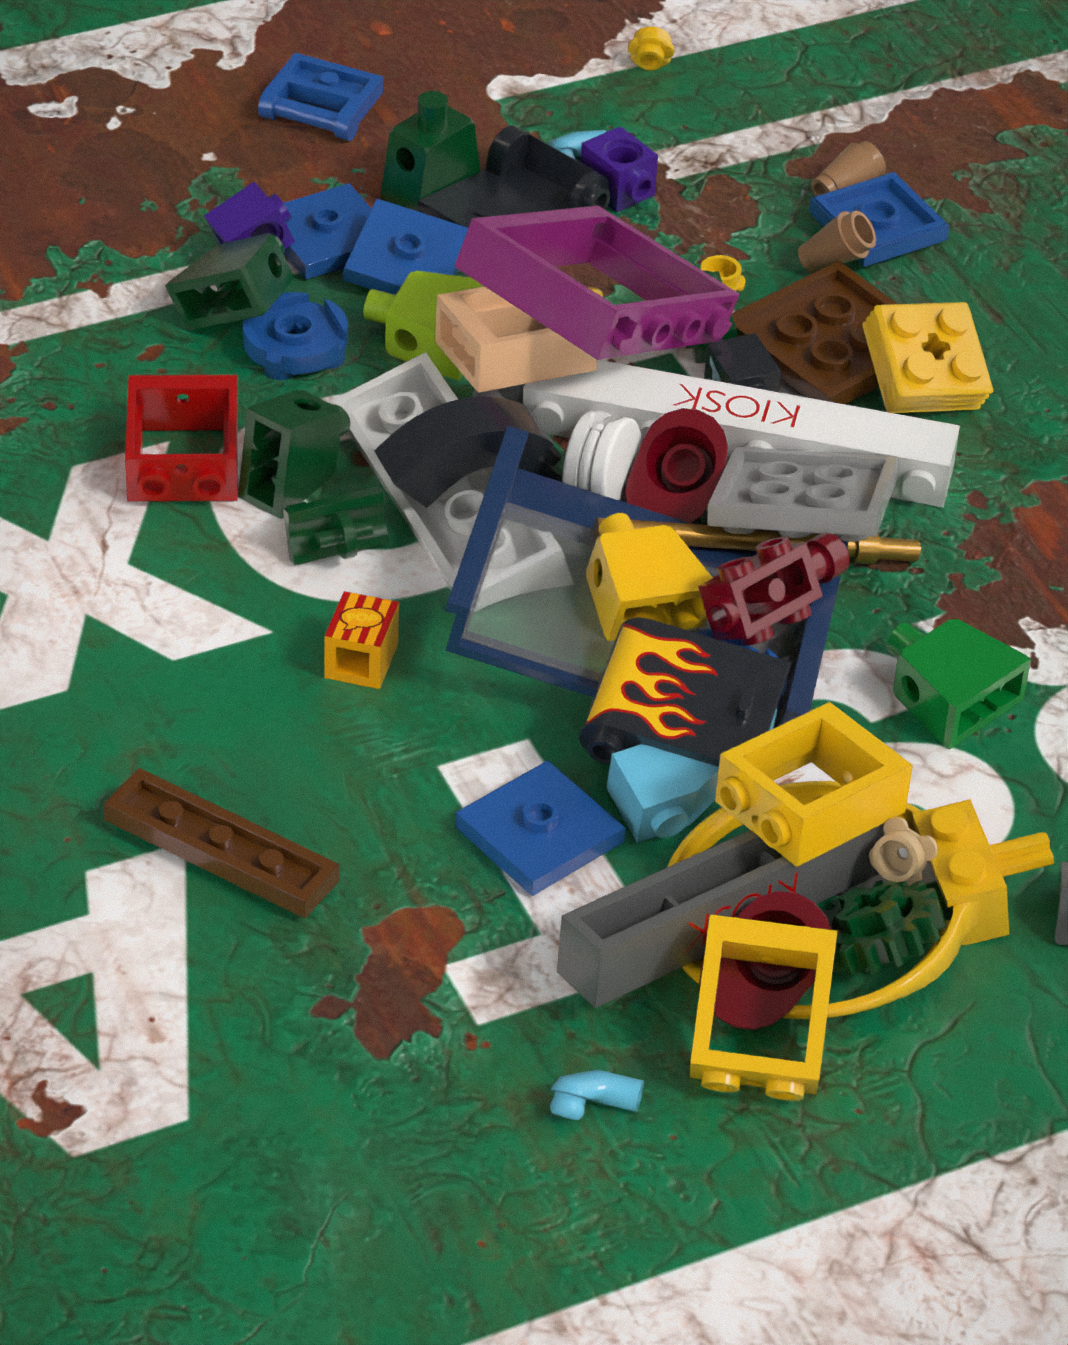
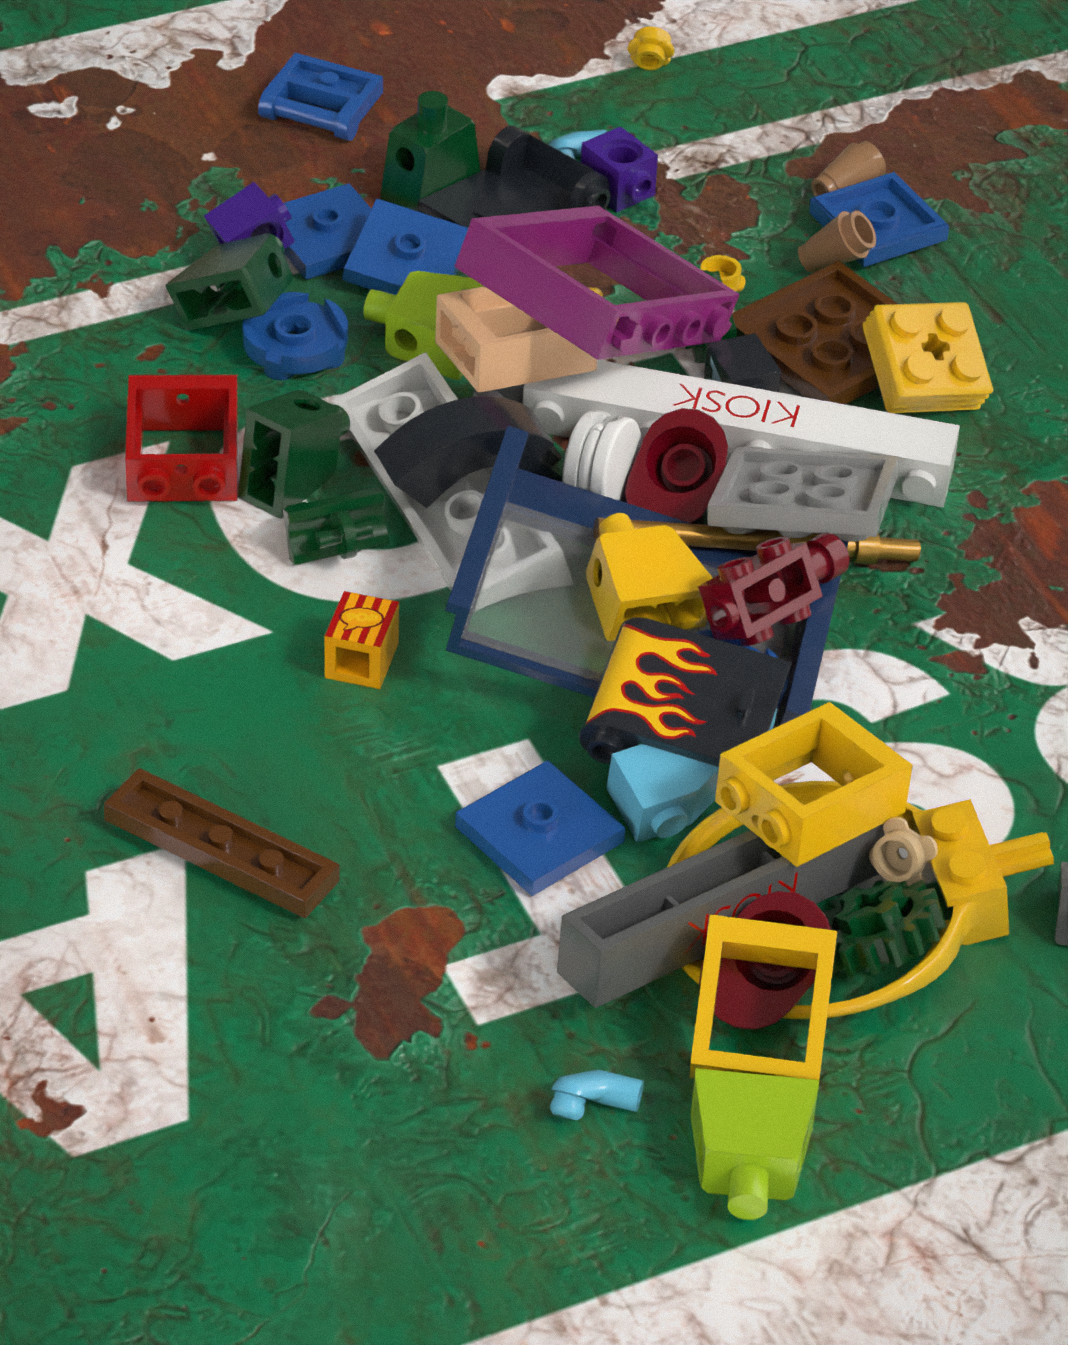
green torso [886,619,1031,750] -> none
none -> lime torso [691,1068,819,1220]

